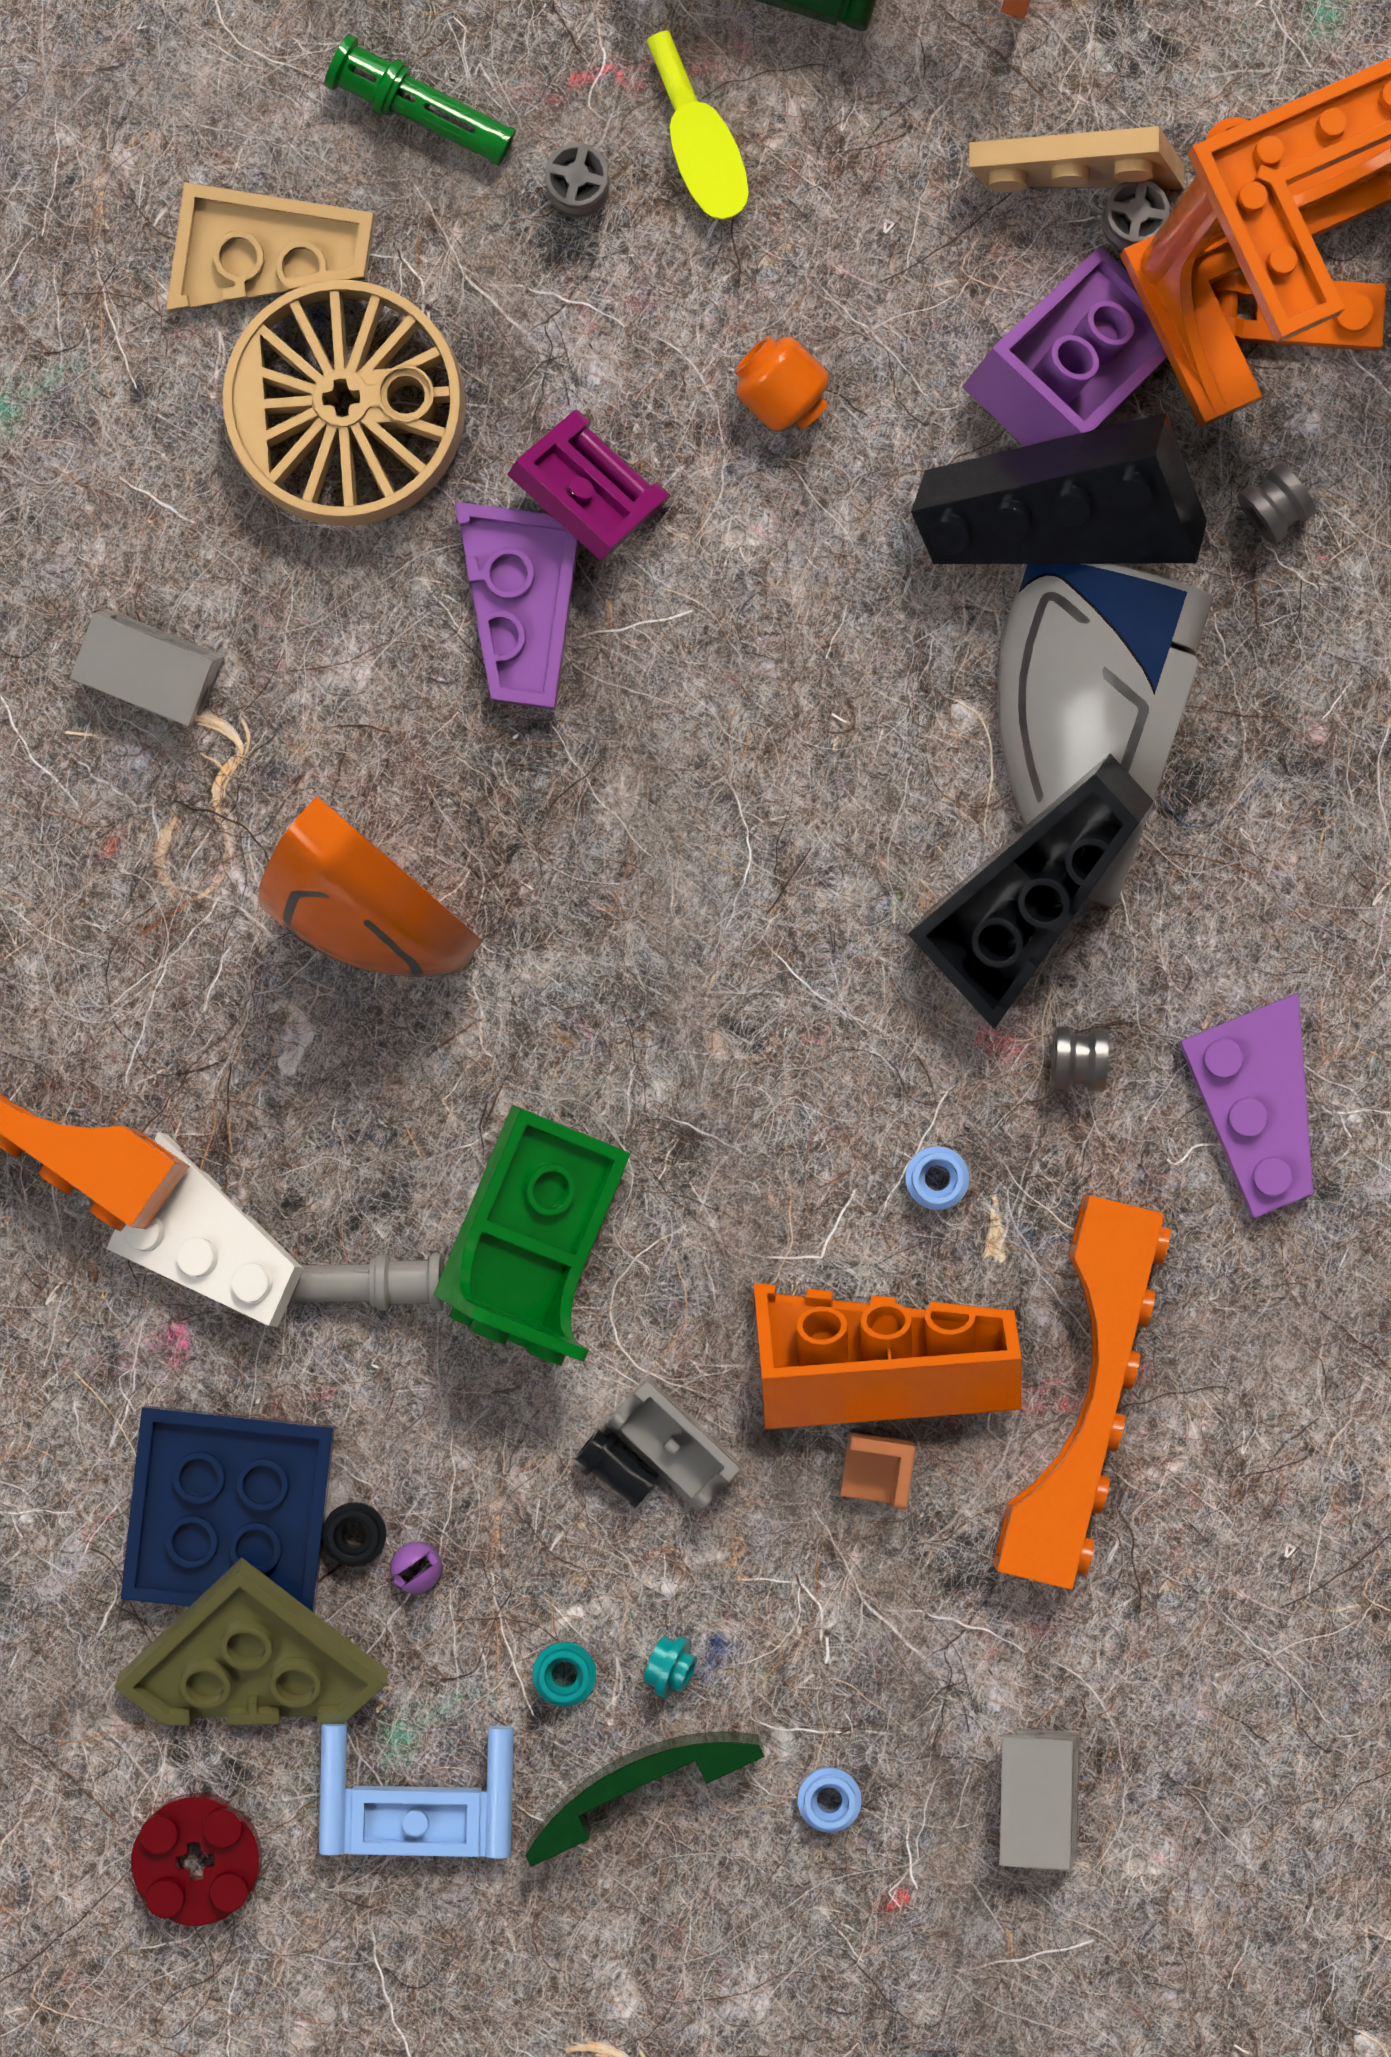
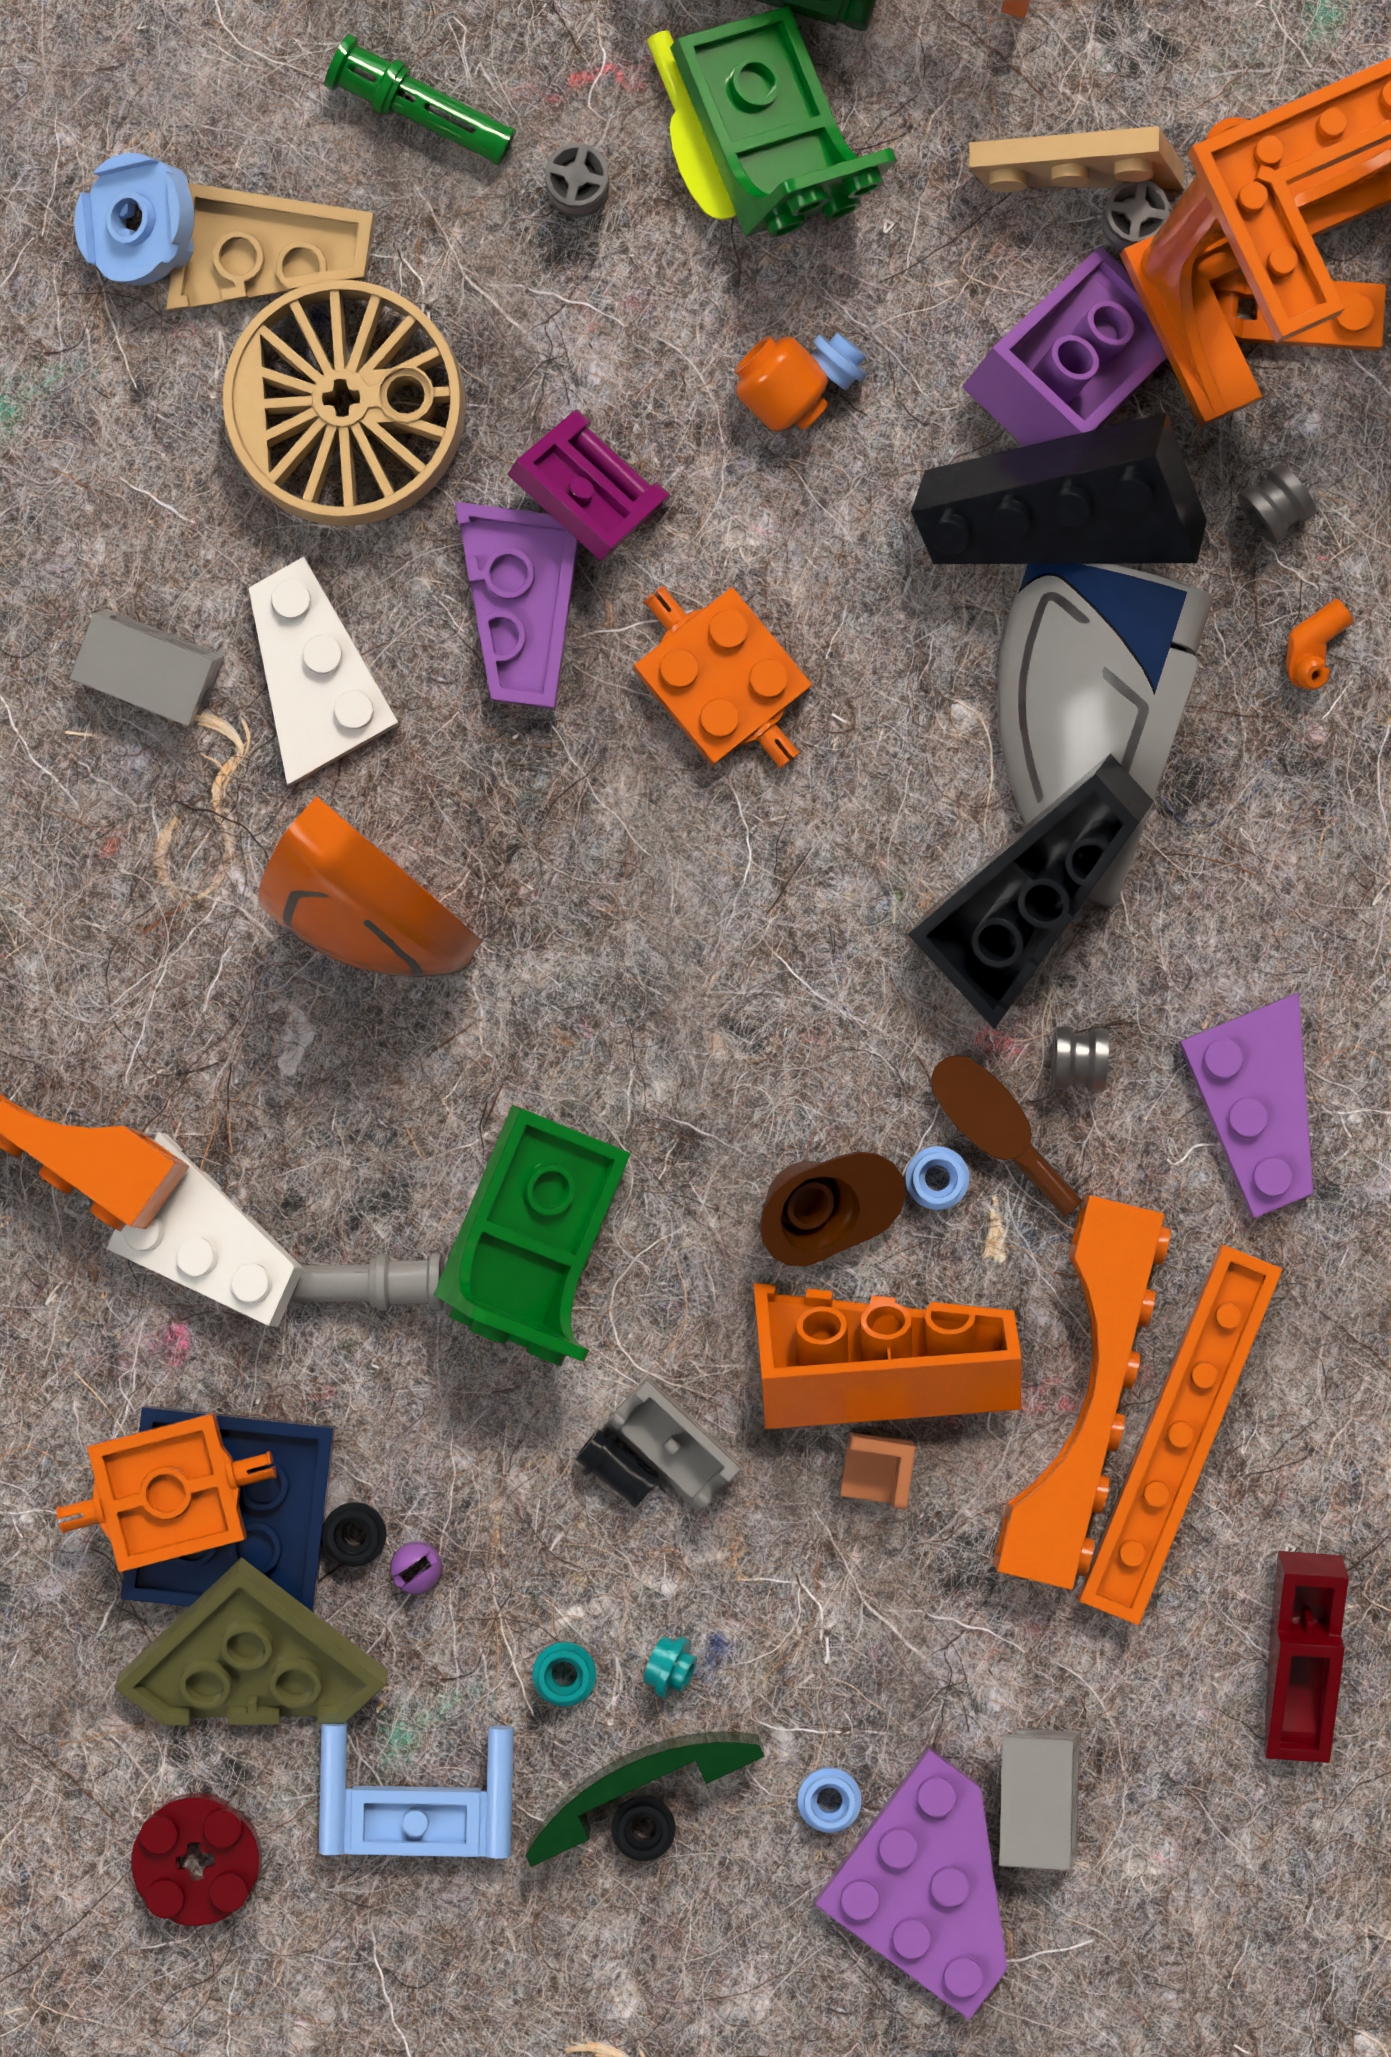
none -> orange plate [56,1412,277,1572]
none -> light blue plate [74,153,194,286]
none -> white wing [249,557,400,787]
none -> black plate [612,1795,676,1861]
none -> orange plate [632,585,812,769]
none -> green bracket [670,6,897,238]
none -> reddish brown piece [759,1151,906,1266]
none -> light blue plate [811,332,868,391]
none -> medium lavender plate [814,1746,1008,2020]
none -> reddish brown piece [931,1055,1083,1217]
none -> orange plate [1077,1244,1283,1626]
none -> dark red slope [1264,1551,1349,1763]
none -> orange arm [1285,598,1354,690]

